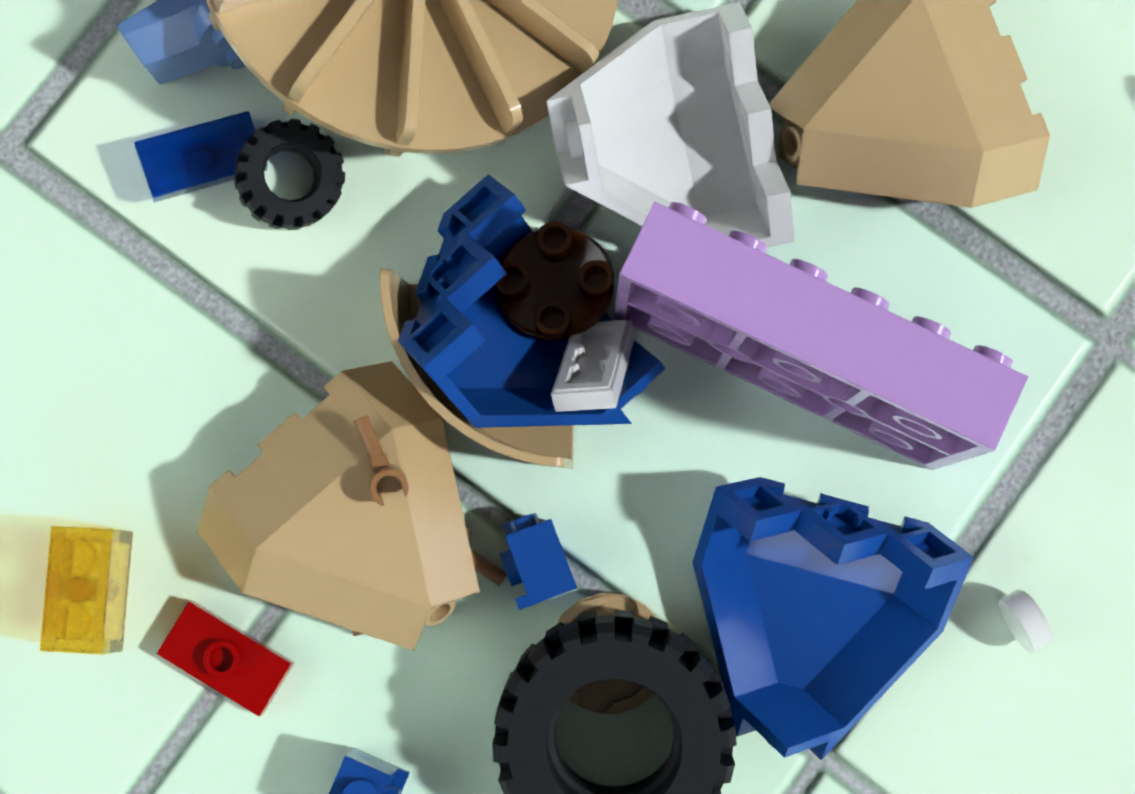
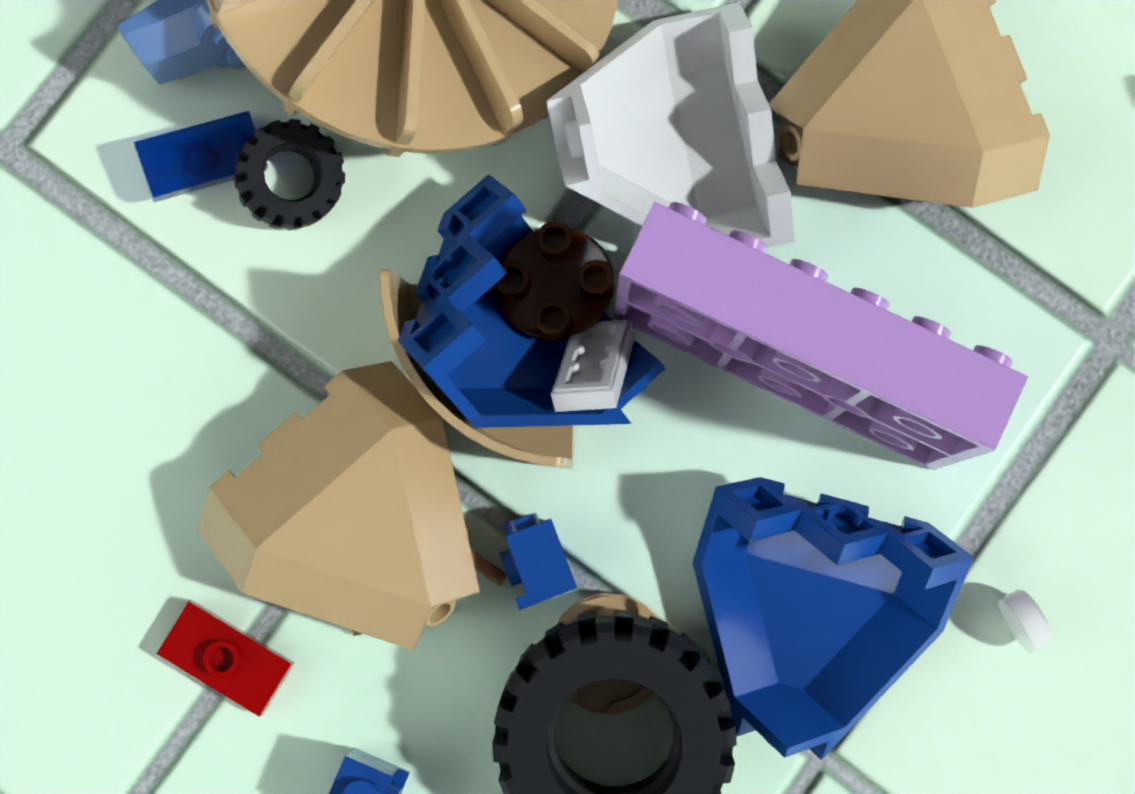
clear yellow brick [40,526,133,655] -> none
medium nougat hand [353,415,409,506] -> none

